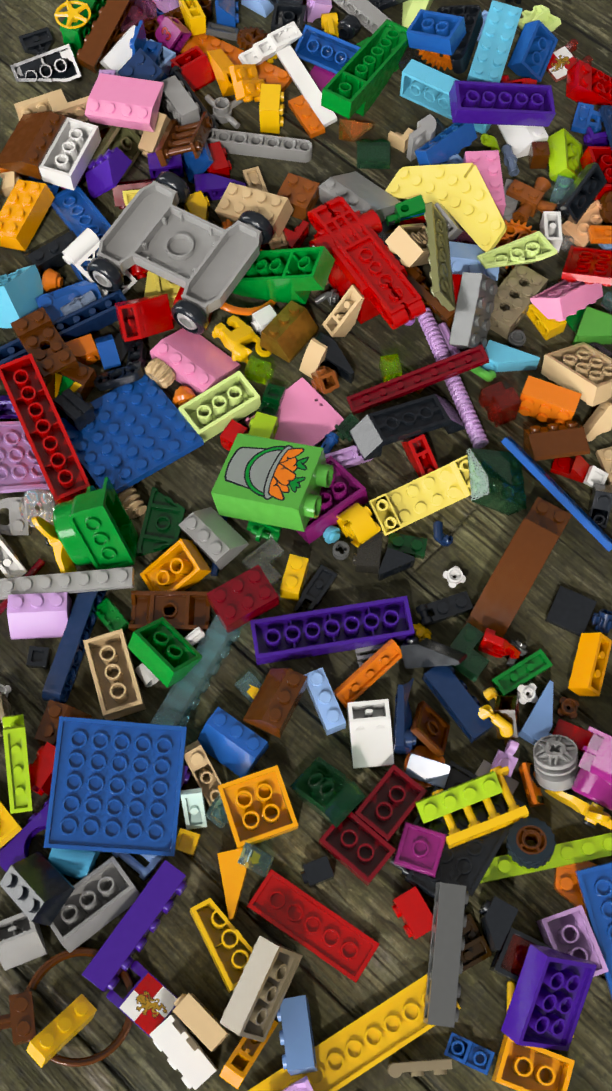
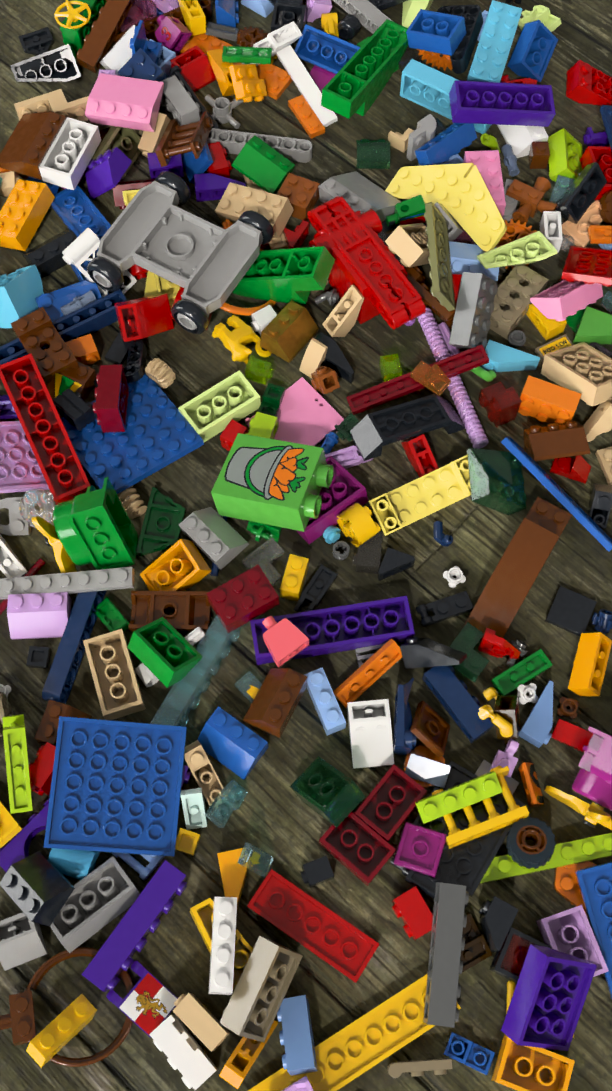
orange cone [42,268,63,292] -> none
blue slope [95,334,121,370] -> none
bright pink slope [150,328,241,396] -> none
orange cone [172,386,196,408] -> none
yellow slope [183,191,210,221] -> none
light orange slope [217,765,298,849] -> none
yellow brick [259,84,285,134] -> none
clear orange slope [339,119,375,142] -> none
dark green plate [387,533,427,559] -> none
yellow plant [413,623,432,639] -> none
light grey wheel [533,734,579,791] -> none
flag [546,39,593,83] -> none
blue plate [570,102,603,134] -> none
white plate [583,465,609,488] -> none
none -> dark red brick [93,364,129,433]
none -> white brick [208,896,237,995]
none -> green plate [222,46,272,64]
none -> green slope [232,135,295,194]
none -> coral torso [262,616,309,668]
none -> clear orange slope [410,360,451,396]
none -> tile [535,334,573,363]

